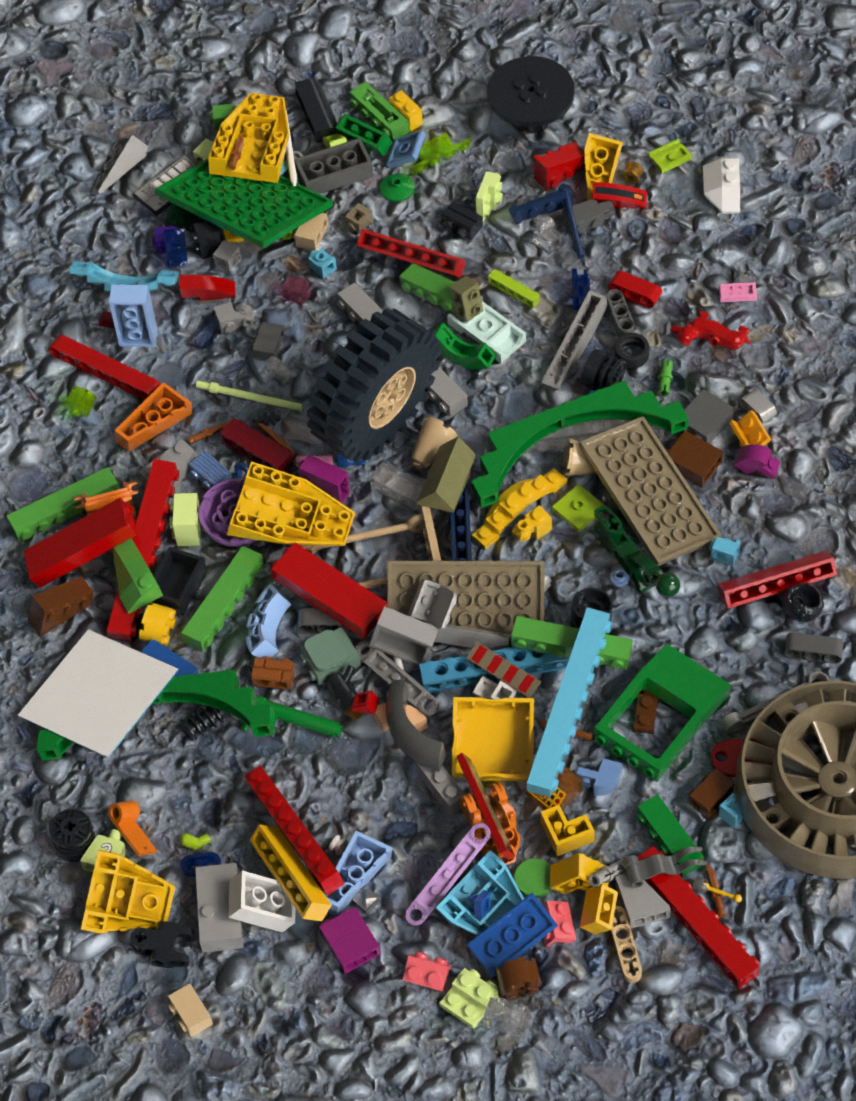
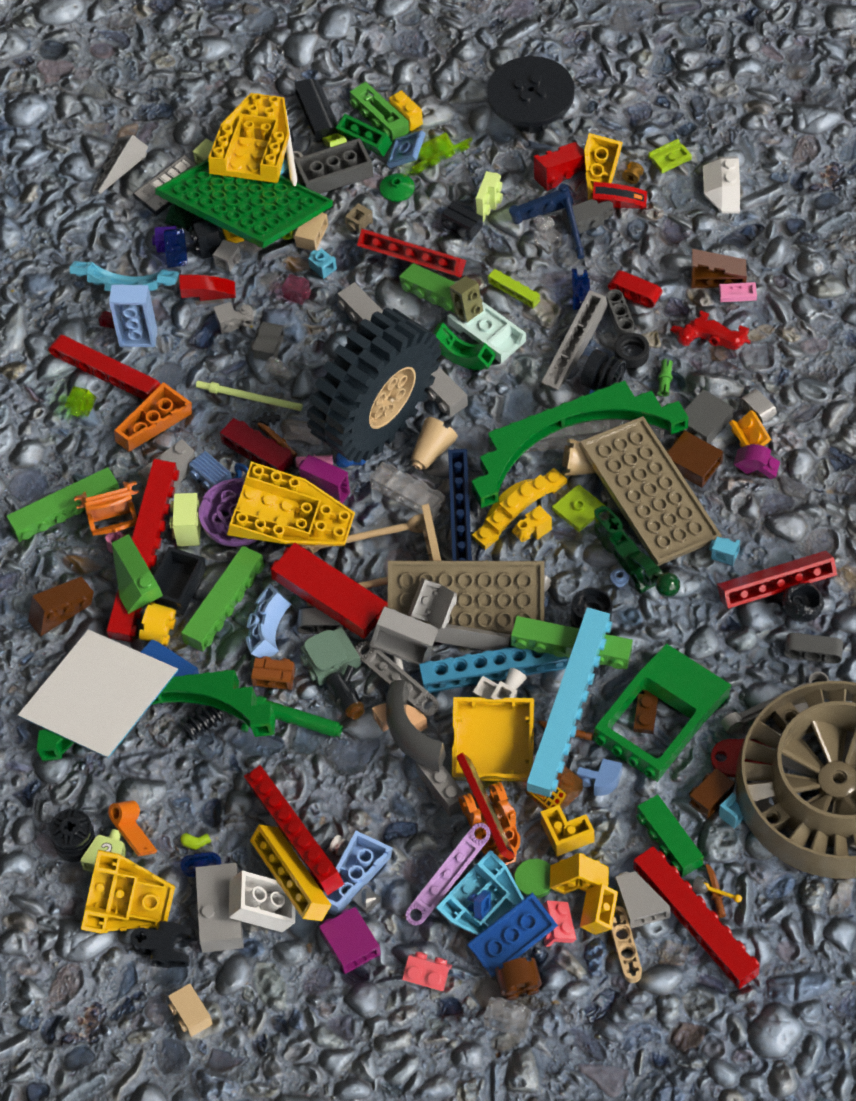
red brick [24,498,137,588] -> none
dark orange piece [188,421,230,445] -> none
bright green brick [210,104,234,130] -> none
dark orange piece [228,135,244,170] -> none
red slope [351,690,379,714] -> none
olive slope [417,436,476,513] -> none
yellowish green plate [440,968,499,1029] -> none
tile [466,642,541,698] -> none
light grey pin [589,856,627,887] -> none
dark grey flag [622,847,708,888] -> none
none -> reddish brown wedge [691,249,747,288]

